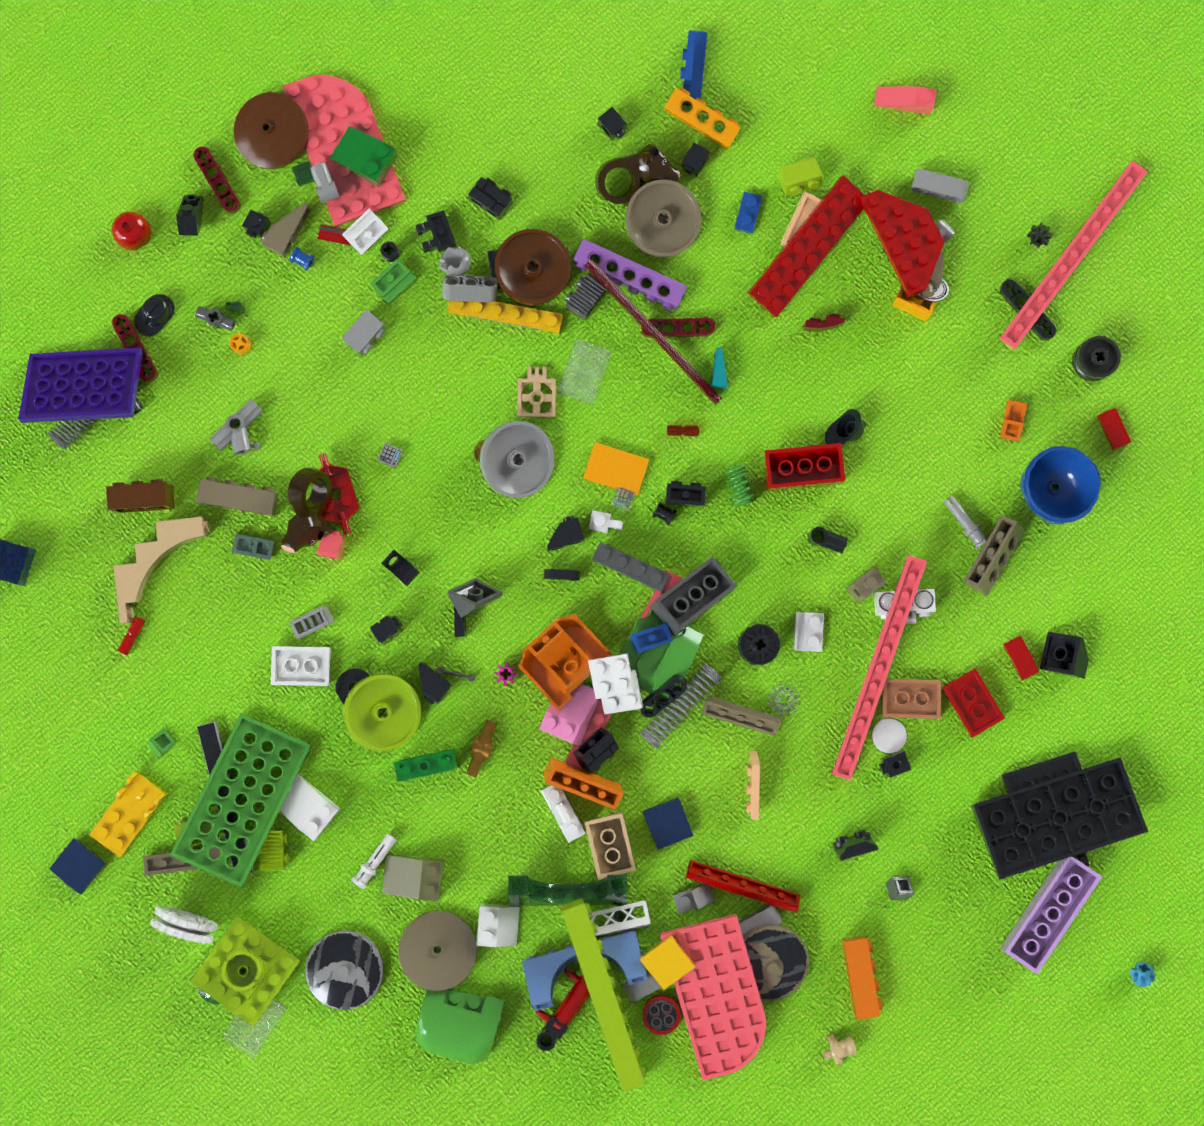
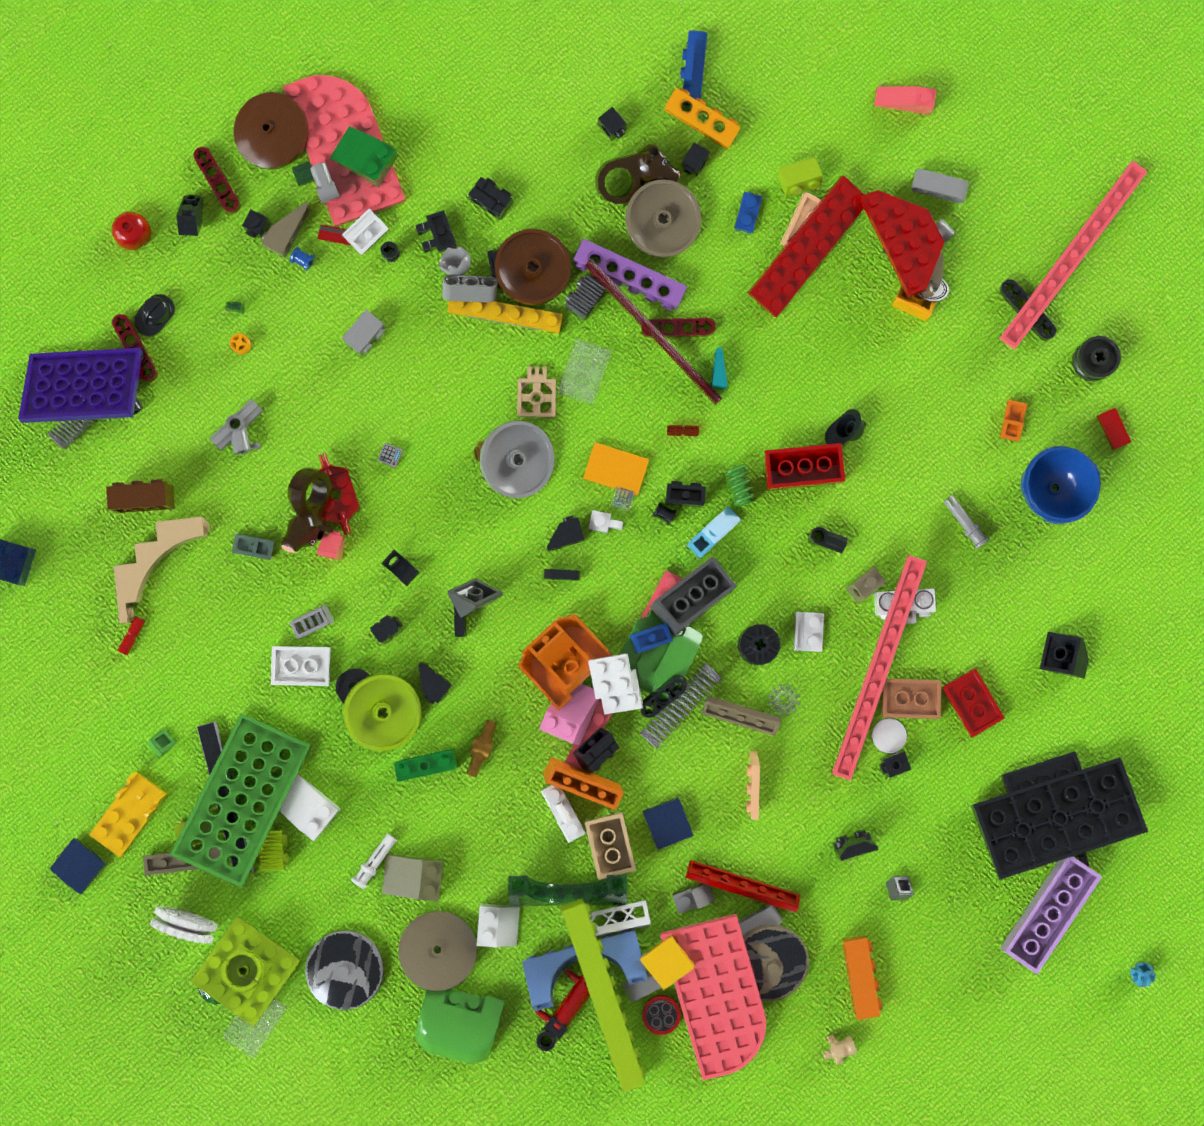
dark grey axle [195,306,236,331] -> none
dark tan brick [196,477,279,517] -> none
bright green plate [370,258,417,305] -> none
dark grey hinge [436,667,476,681] -> none
dark pink gear [494,662,518,686] -> none
dark grey brick [592,542,672,594] -> none
dark red slope [803,313,845,331] -> none
dark tan brick [964,515,1025,596] -> none
red slope [1003,636,1039,681] -> none
black gear [1027,222,1053,248] -> none
none -> medium azure slope [686,506,741,559]

